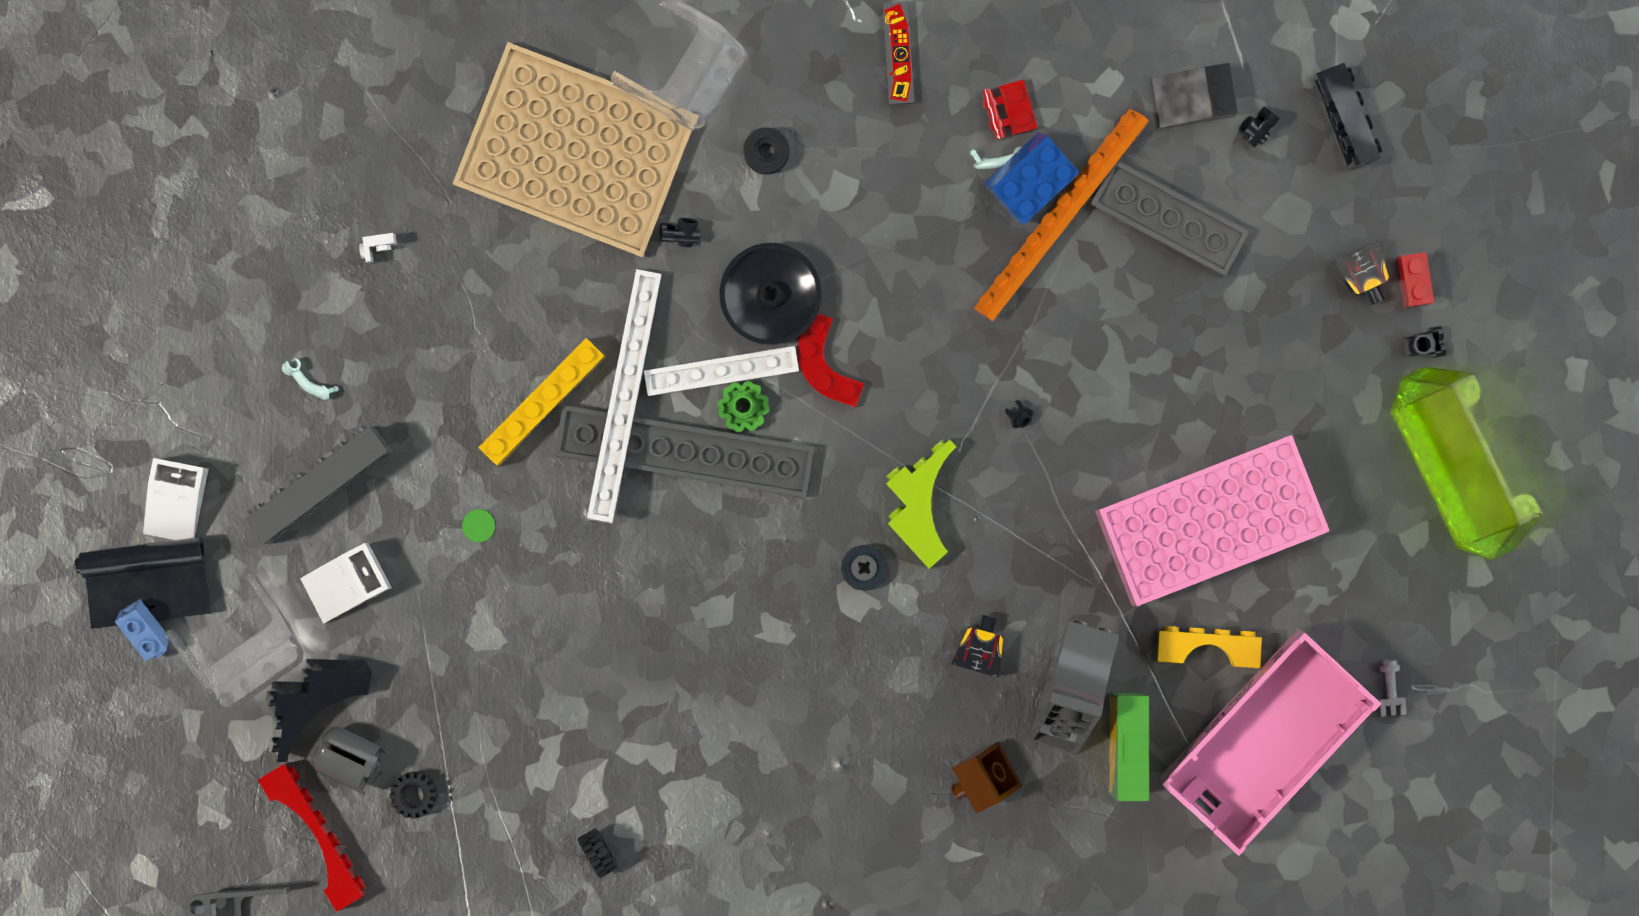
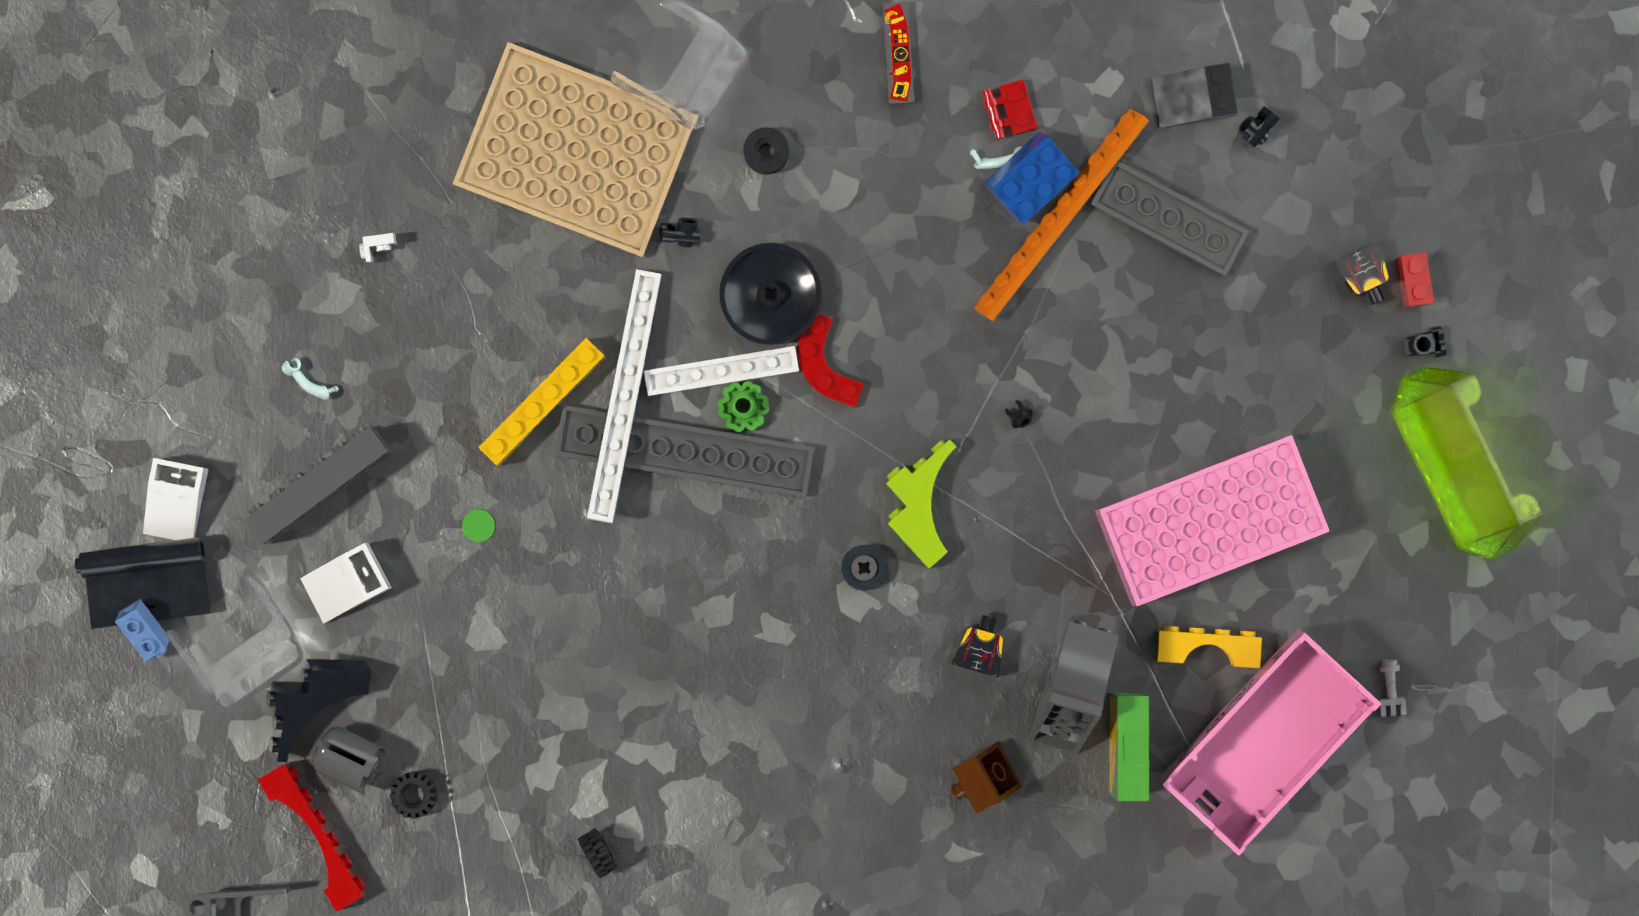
black wedge [1313,63,1382,171] -> none

